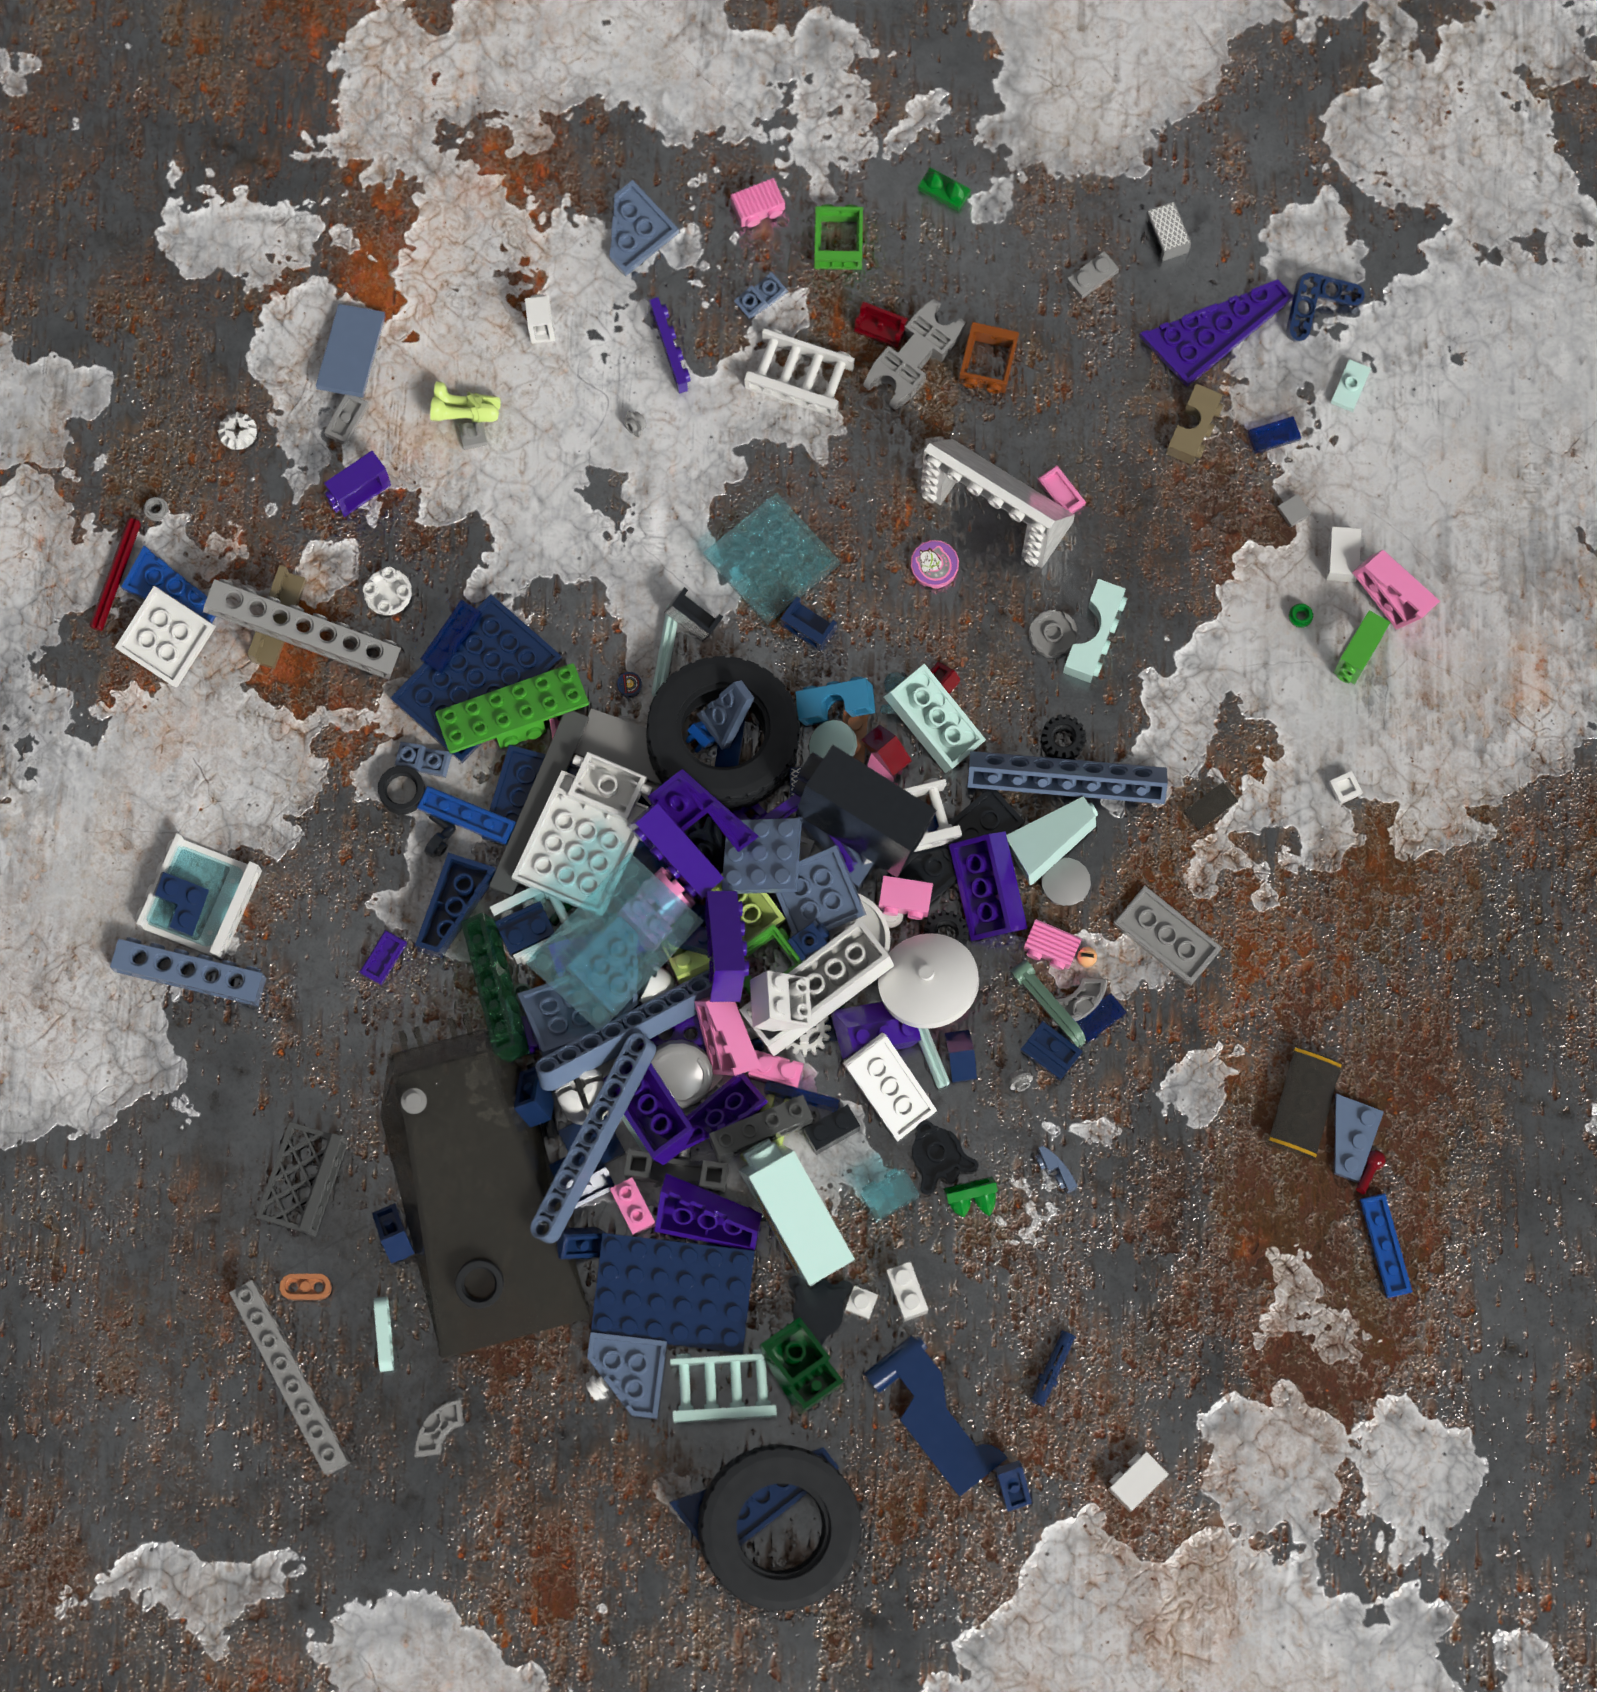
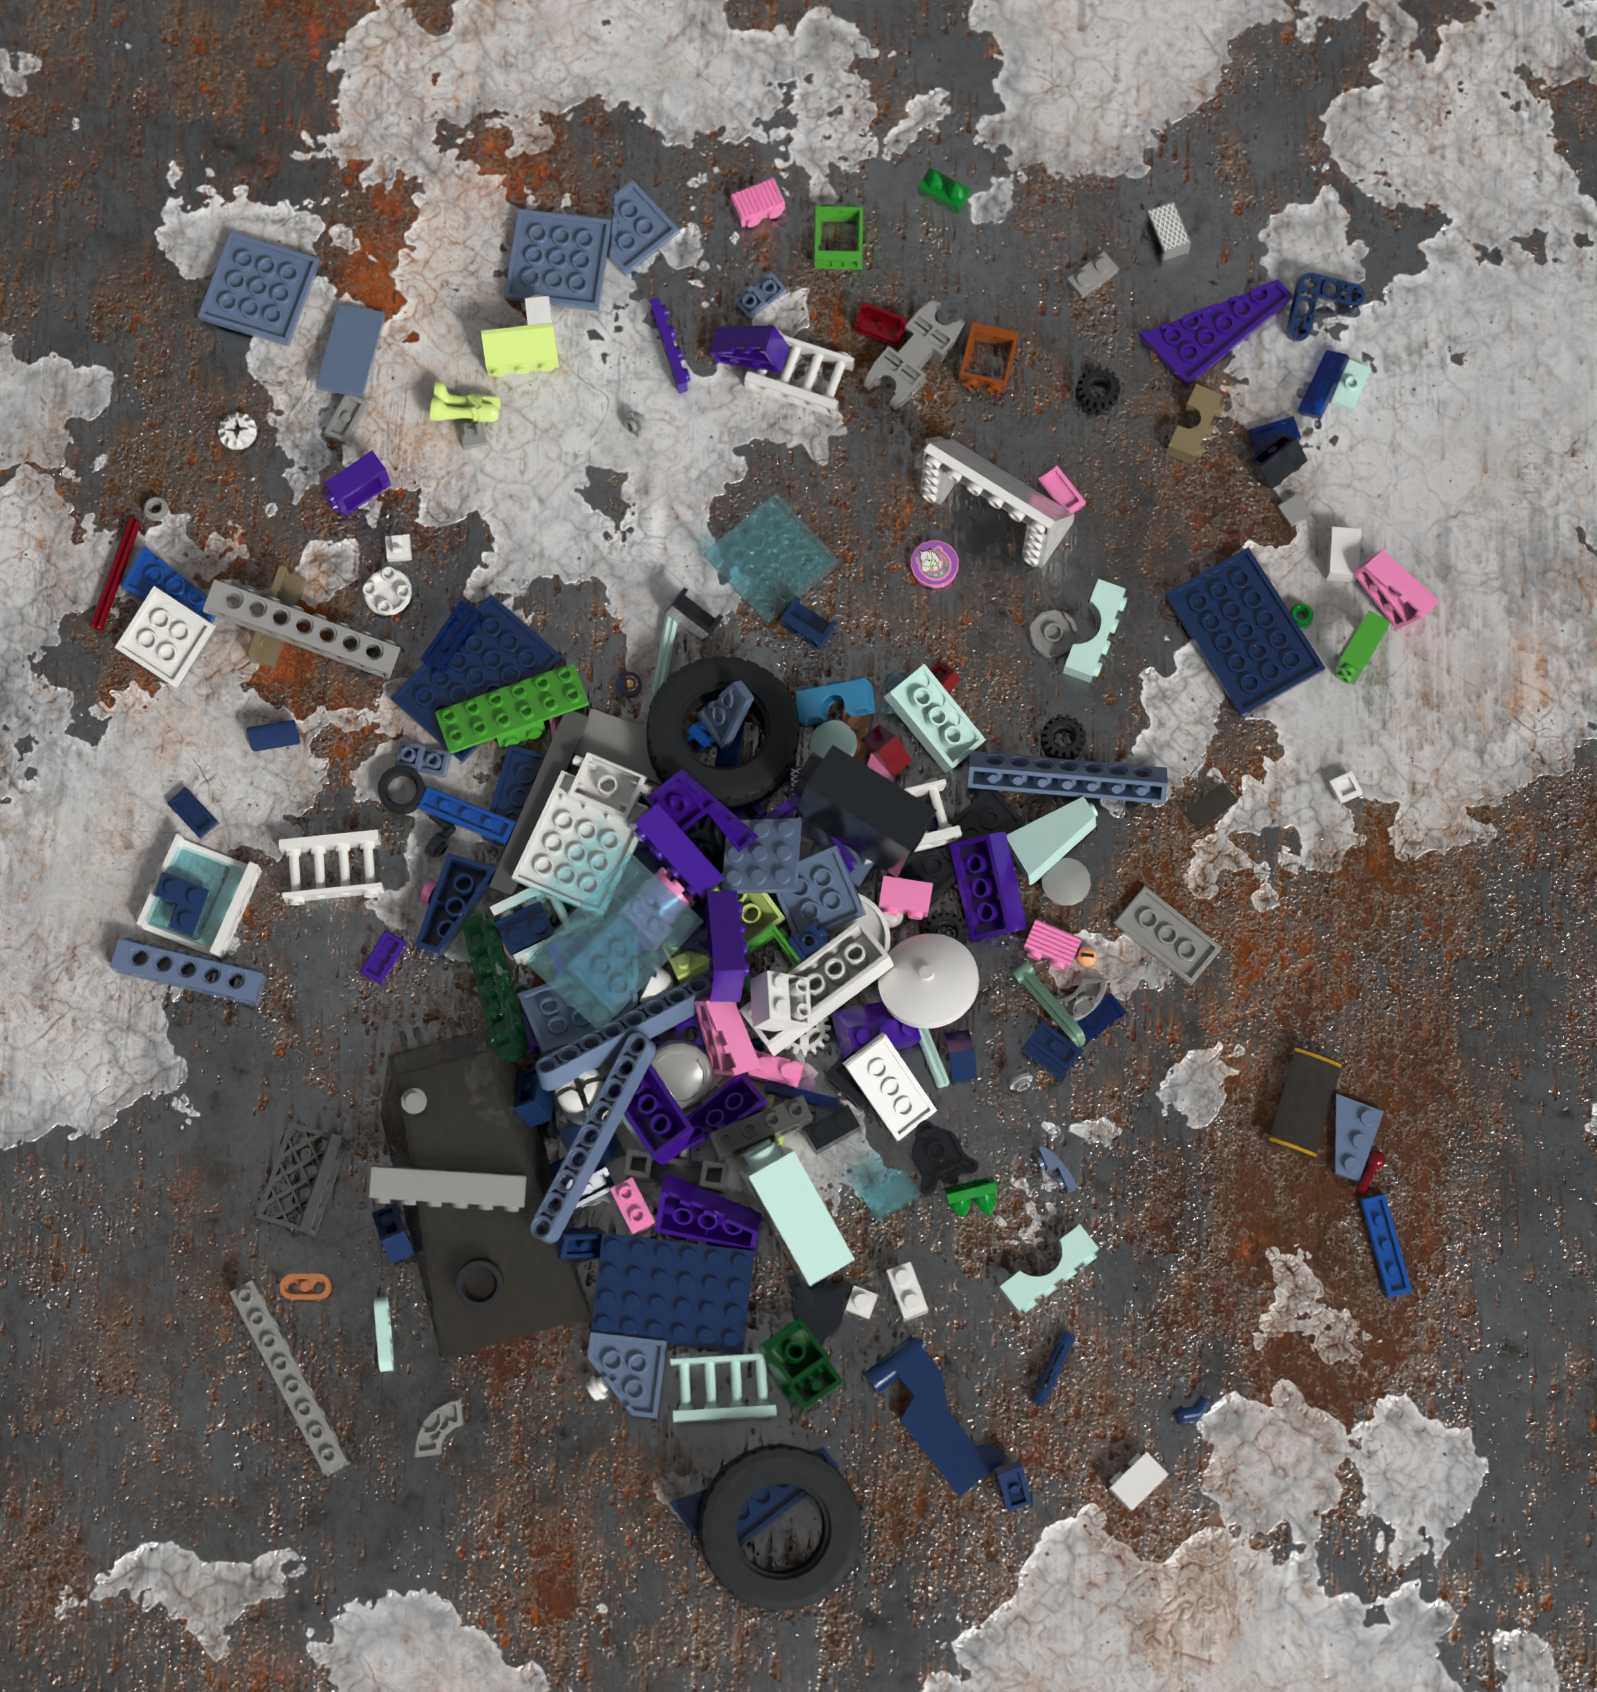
none -> dark blue tile [167,787,219,840]
none -> sand blue plate [198,232,321,347]
none -> dark blue slope [246,720,301,752]
none -> white fence [279,830,385,906]
none -> light grey brick [369,1165,527,1212]
none -> white tile [385,534,412,562]
none -> bright pink tile [420,880,437,905]
none -> yellowish green slope [481,323,559,377]
none -> sand blue plate [504,209,612,311]
none -> dark purple wedge [709,325,790,373]
none -> black panel [824,1056,870,1112]
none -> light aqua arch [999,1224,1099,1313]
none -> black tyre [1076,366,1121,413]
none -> dark blue plate [1165,547,1325,718]
none -> dark blue arm [1173,1395,1211,1424]
none -> black brick [1248,432,1308,489]
none -> clear blue tile [1297,350,1350,420]

